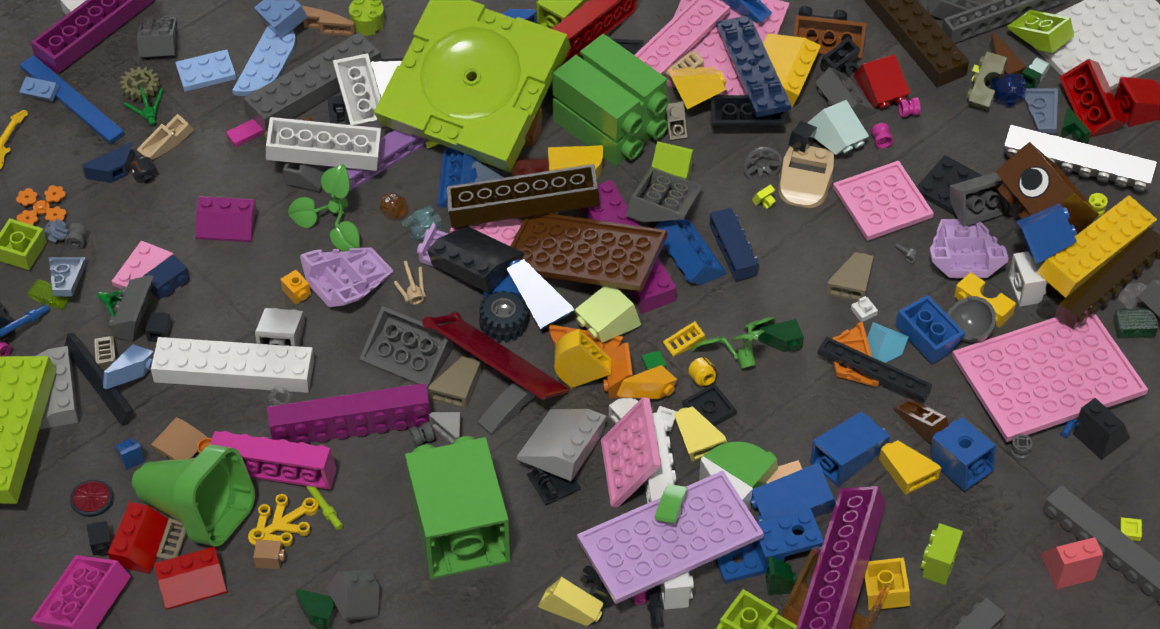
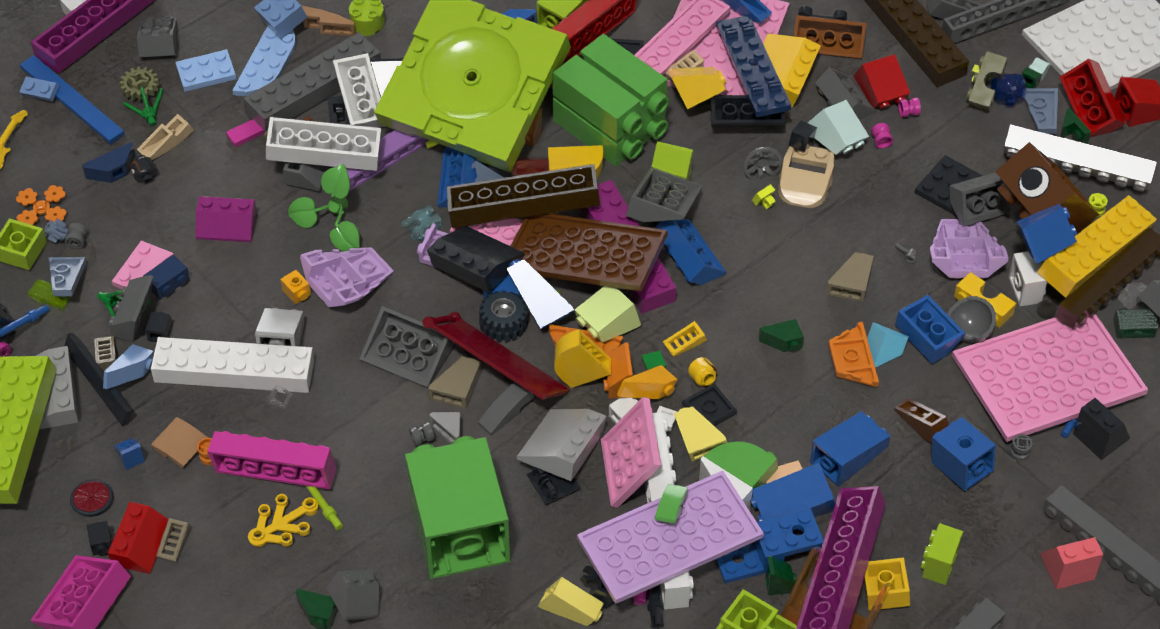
bright green cone [132,444,255,547] -> none
red slope [154,546,227,610] -> none
medium nougat brick [253,540,286,569] -> none
magenta brick [267,383,430,444] -> none
clear orange head [380,192,407,219] -> none
tan plant [394,261,426,305] -> none
dark tan slope [666,100,688,140] -> none
bright green plant [691,317,775,369] -> none
dark blue brick [709,208,759,281] -> none
black tile [817,336,932,402] -> none
black brick [820,37,860,77] -> none
bright pink plate [833,161,934,241] -> none
white tile [851,296,878,322] -> none
yellow slope [879,440,941,495] -> none
reddish brown slope [990,33,1026,86] -> none
lime slope [1008,10,1074,53] -> none
neon yellow plate [1120,517,1142,541] -> none

